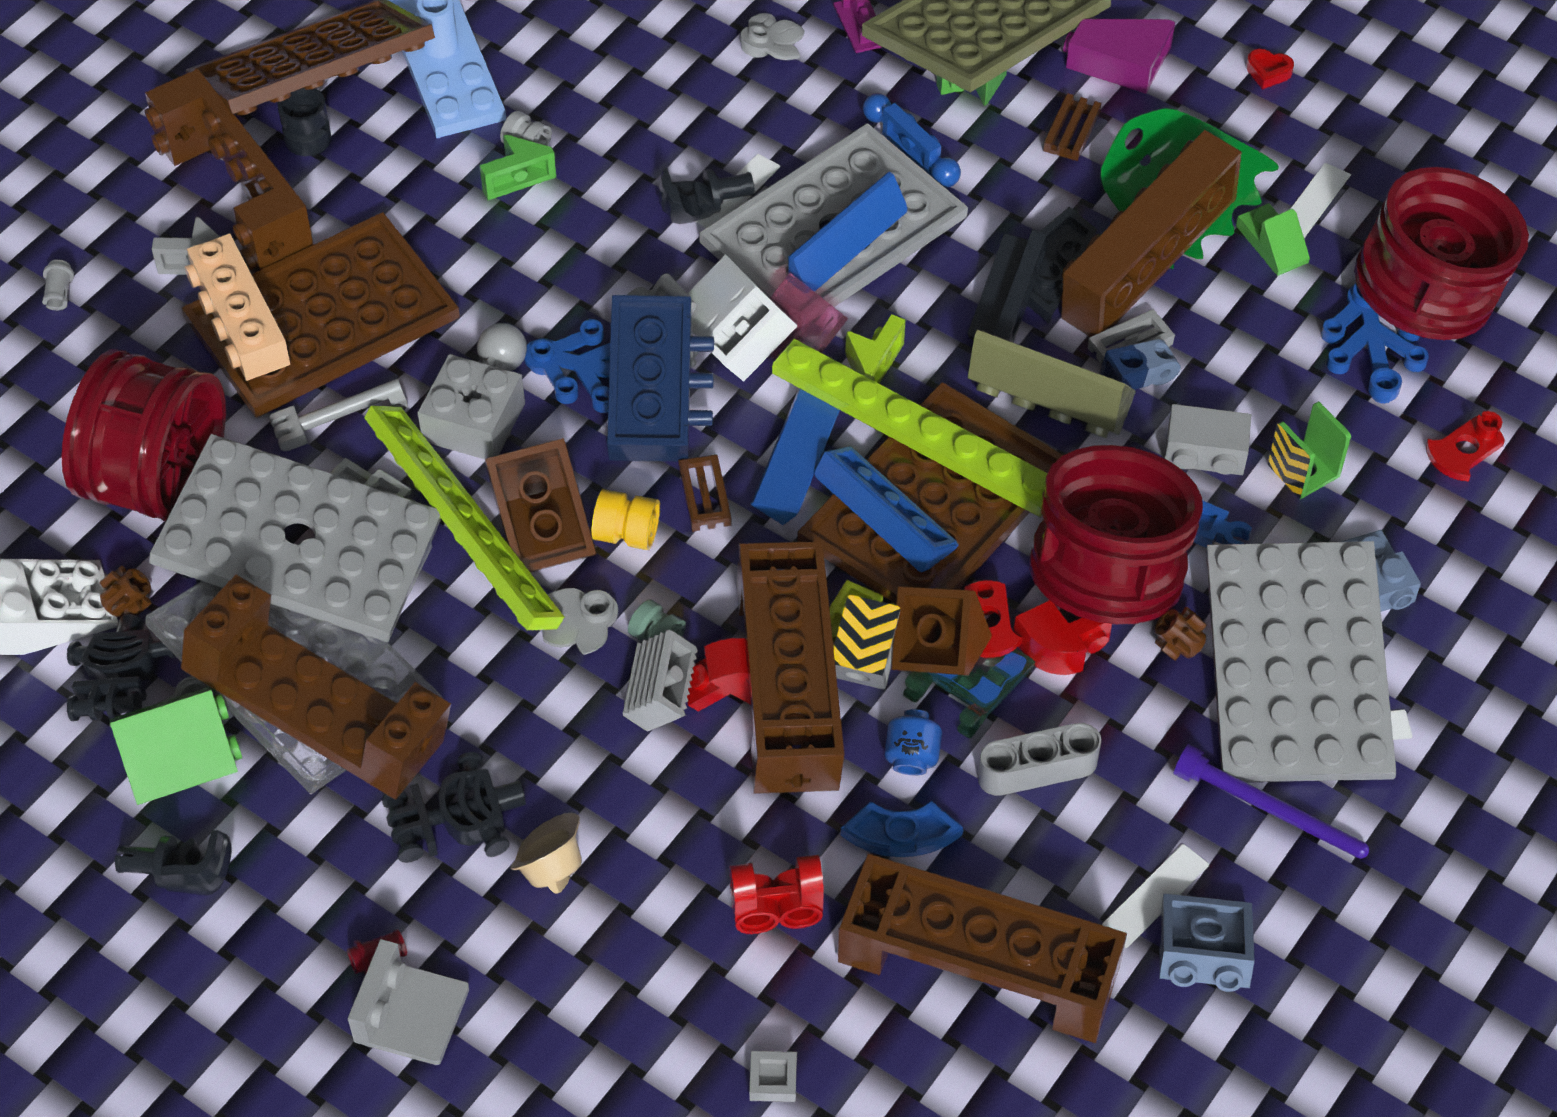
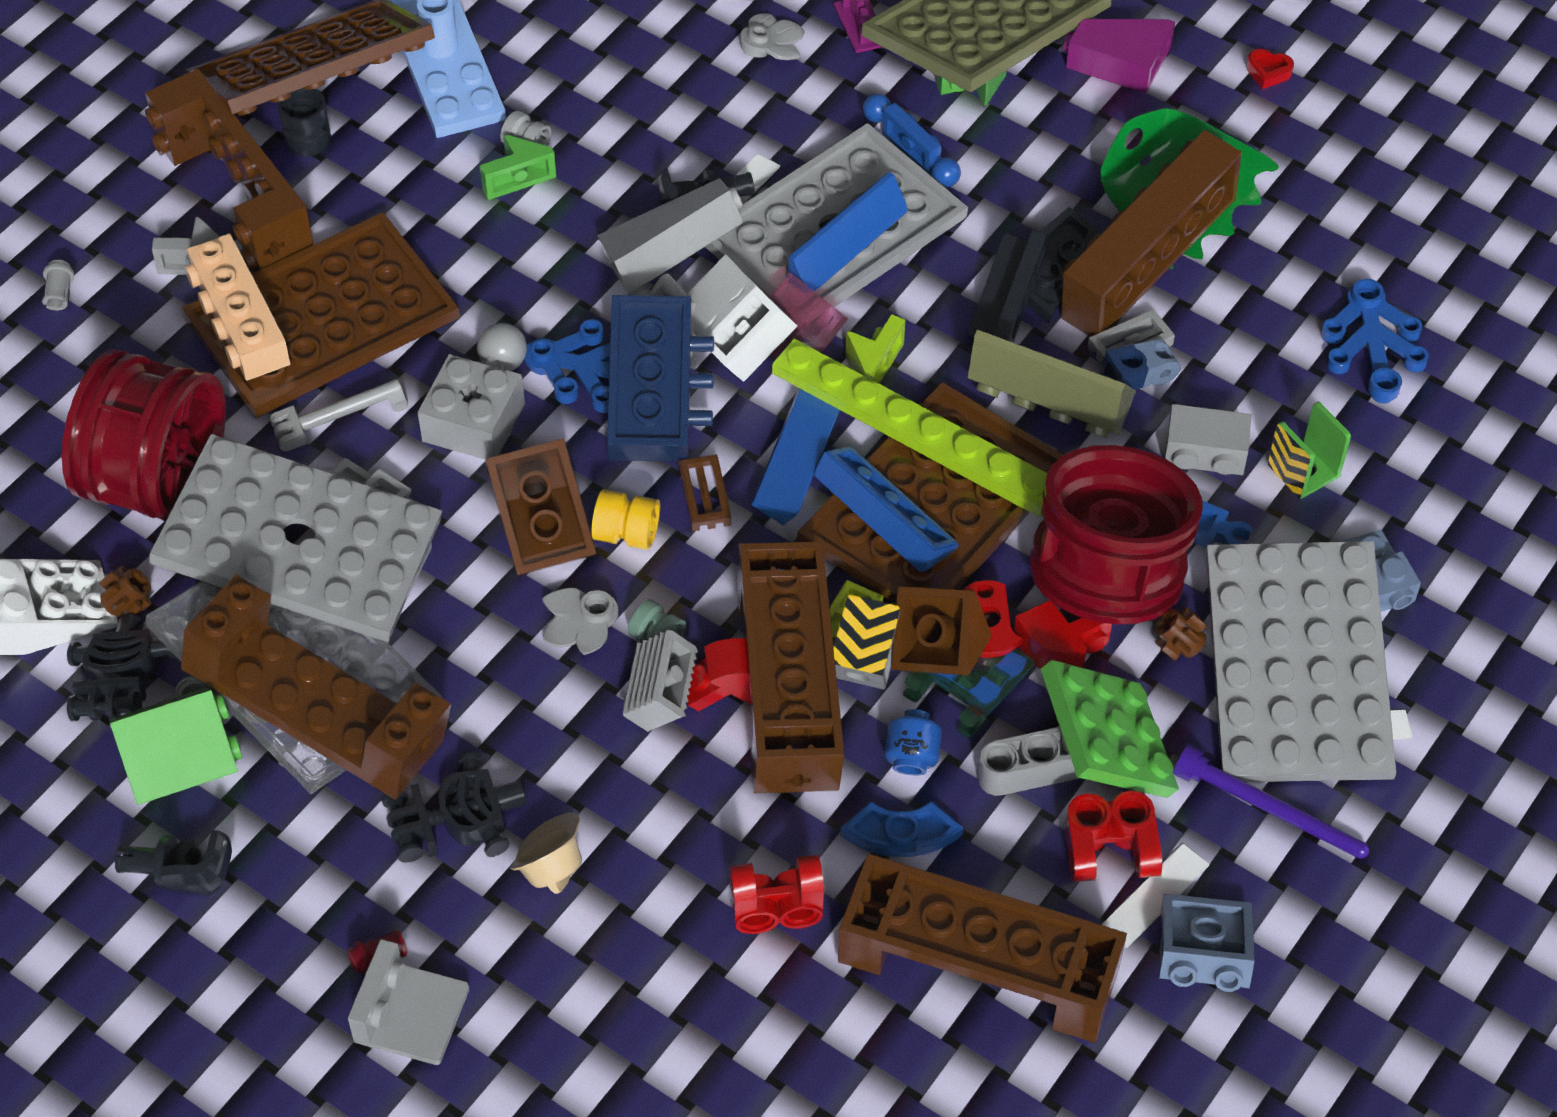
lime plate [364,406,565,630] -> none
light grey plate [749,1051,797,1102] -> none
reddish brown tile [1043,93,1102,161] -> none
bright green slope [1236,203,1310,276] -> none
white sticker [1291,163,1351,238] -> none
dark red wheel [1354,167,1529,340] -> none
red piece [1426,411,1505,482] -> none
none -> light grey slope [597,178,743,294]
none -> bright green plate [1040,660,1179,798]
none -> red piece [1065,791,1162,882]

